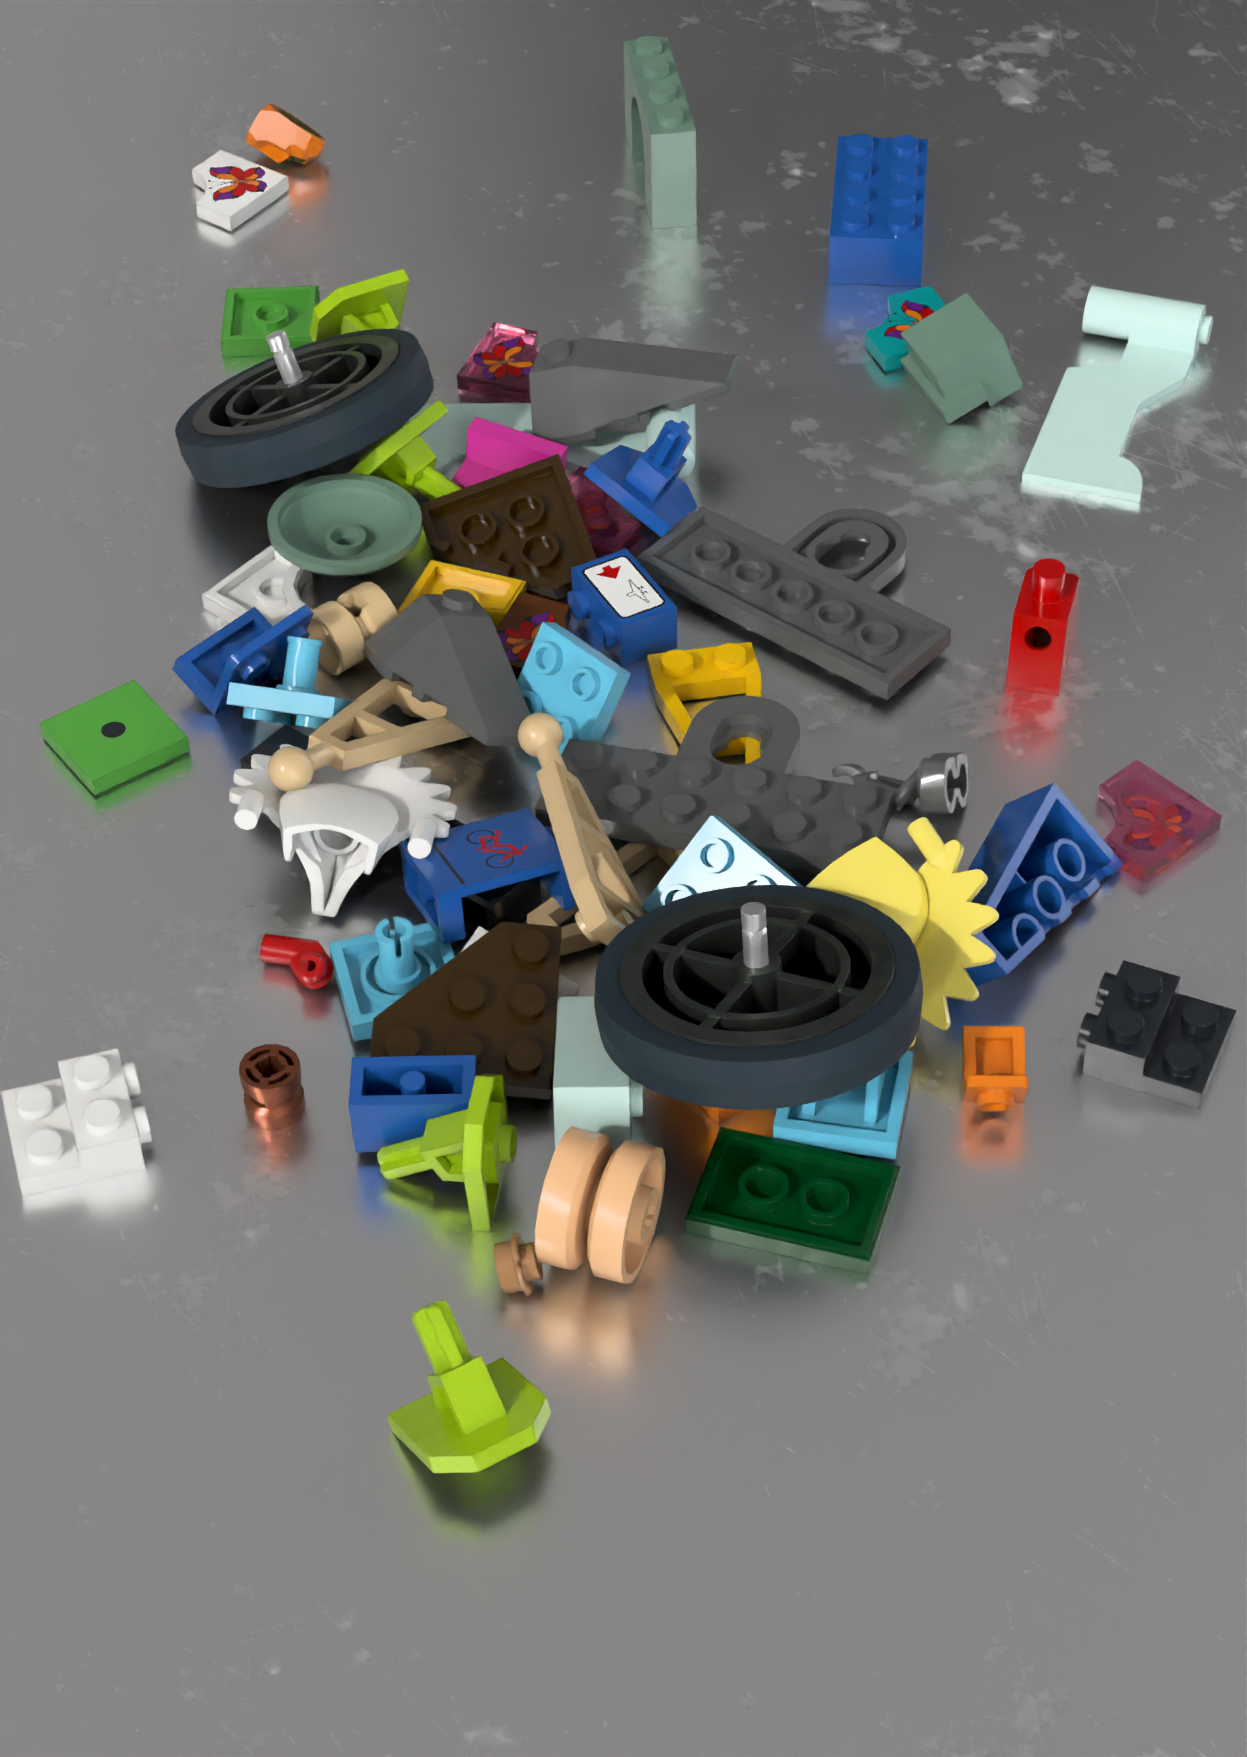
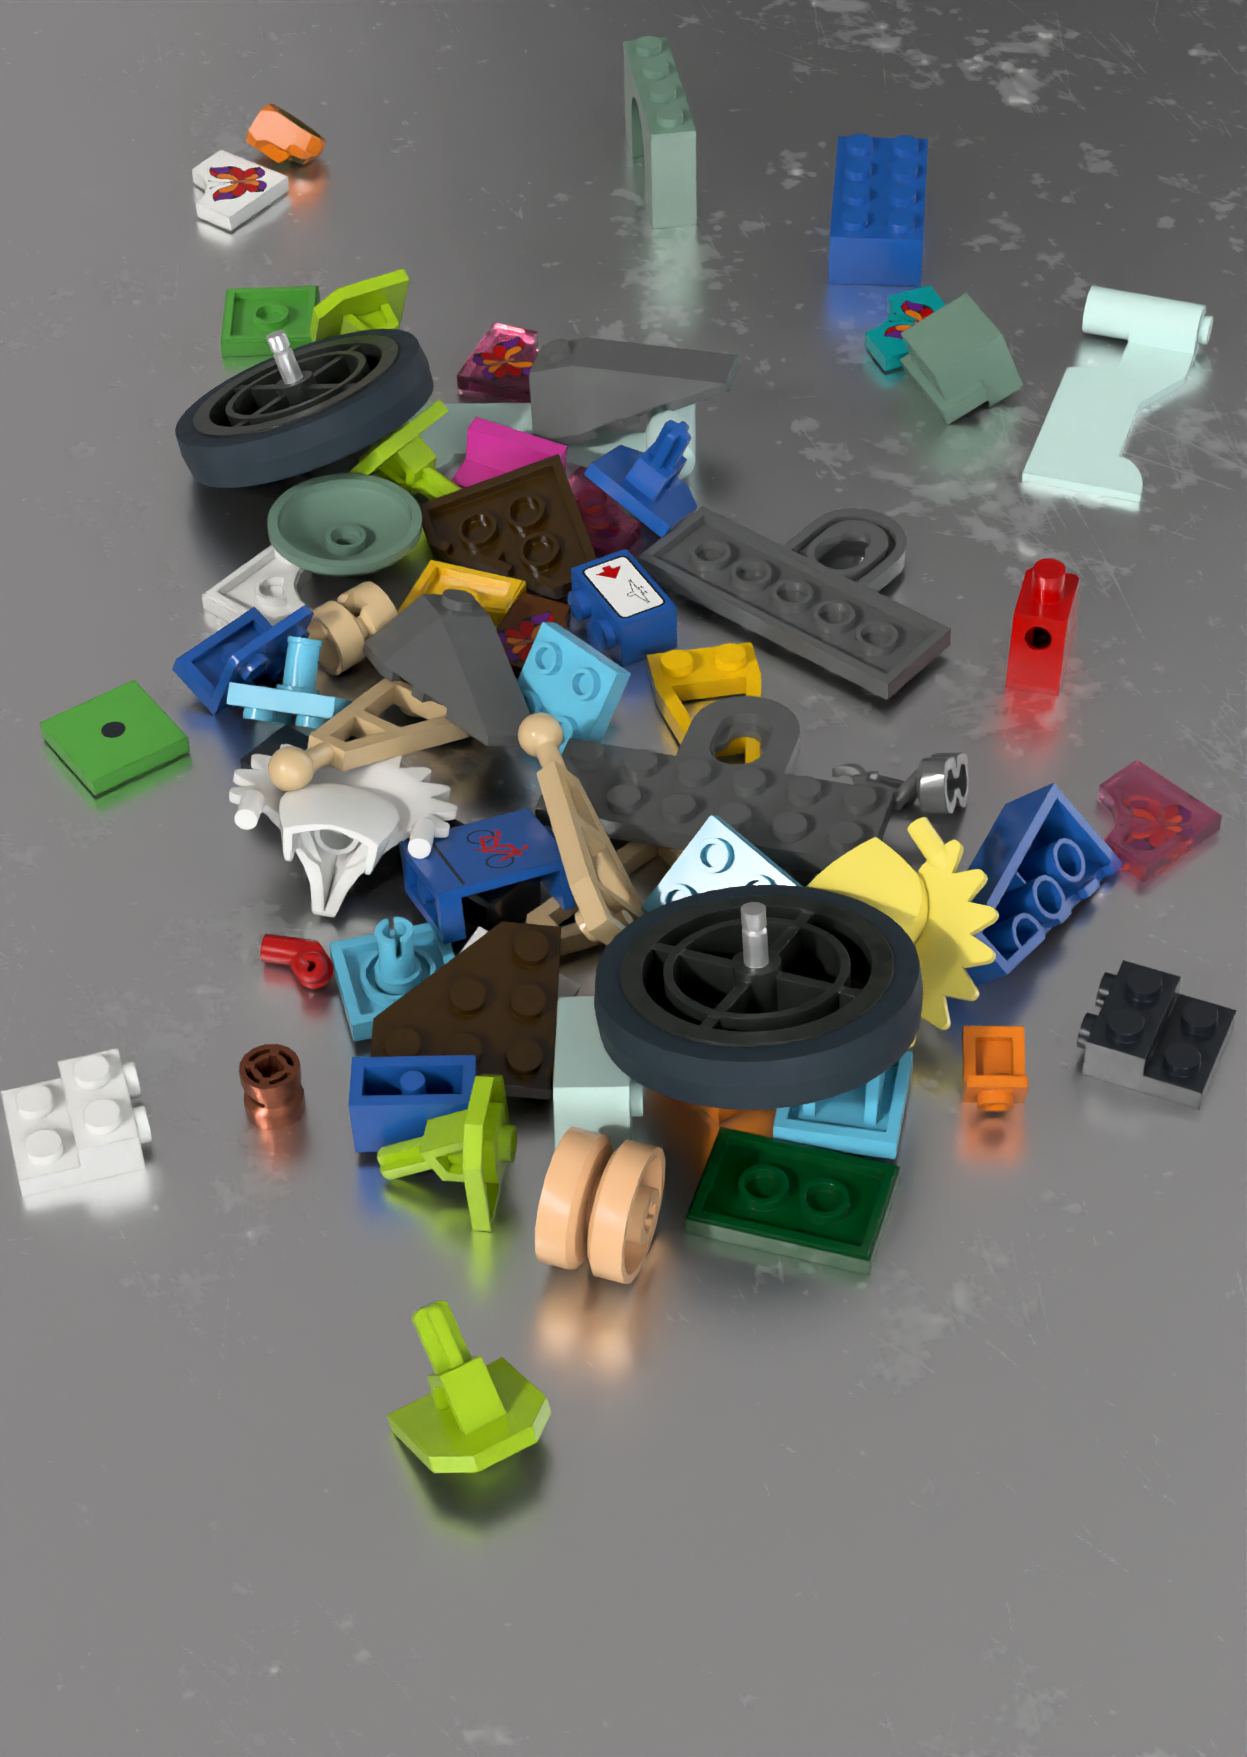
medium nougat plate [494,1233,543,1296] -> none

